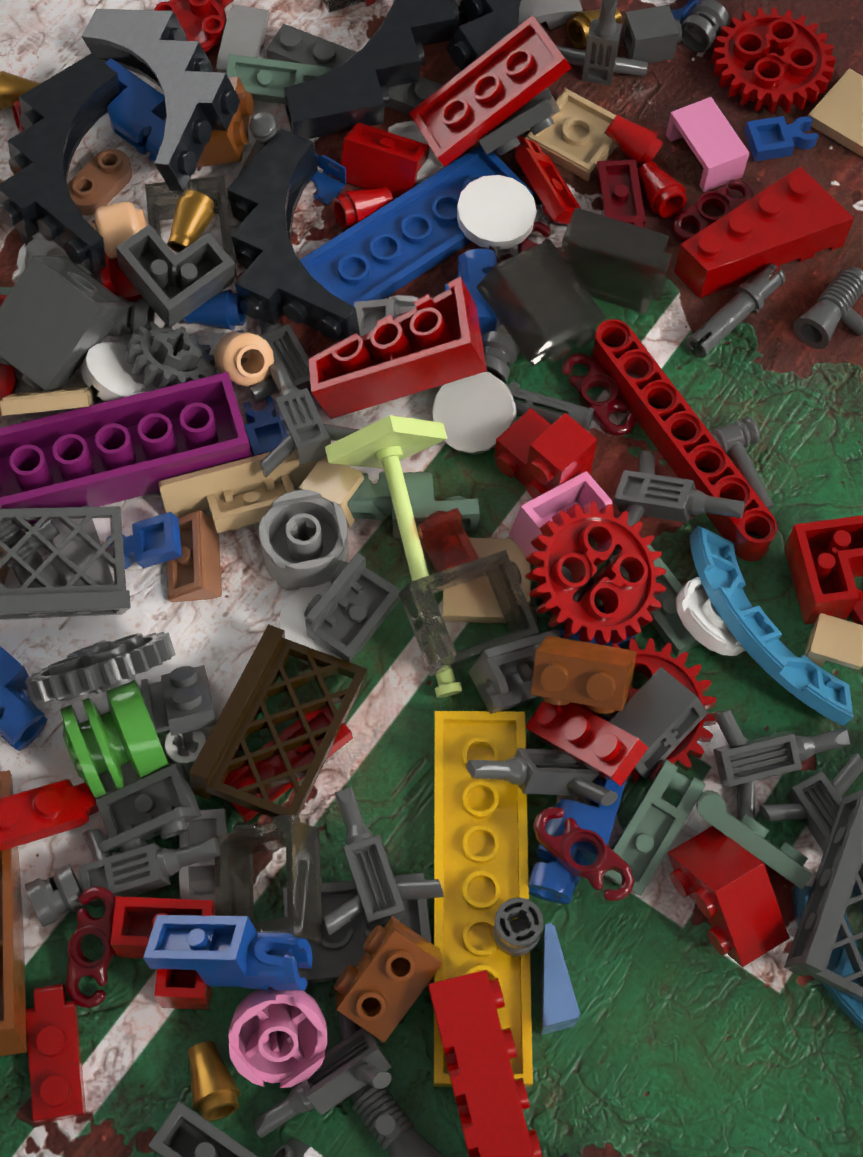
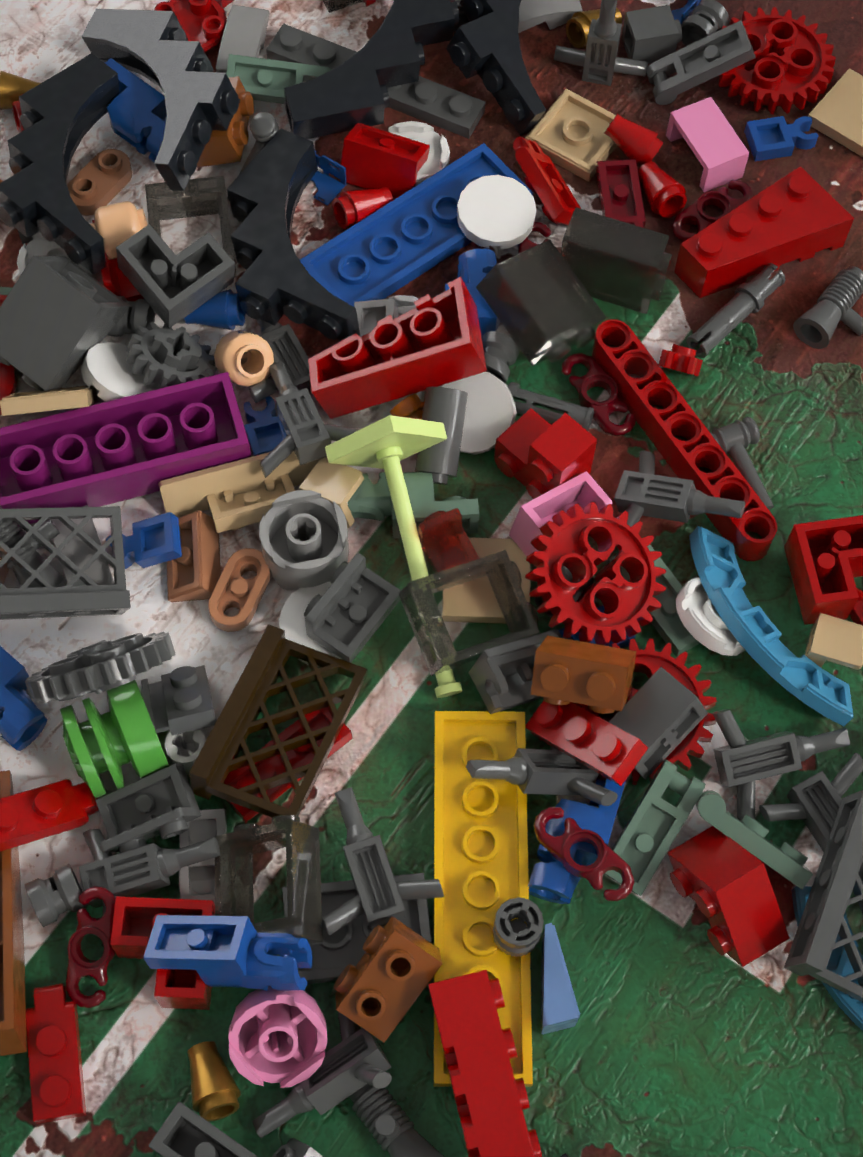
pearl gold cone [167,190,215,253] -> none
red plate [409,15,572,167] -> none
dark grey bracket [479,87,561,156] -> none
none -> nougat plate [208,548,271,632]
none -> orange plate [389,394,424,420]
none -> dark grey brick [415,387,468,485]
none -> dark grey plate [646,20,756,105]
none -> red plate [658,344,703,376]

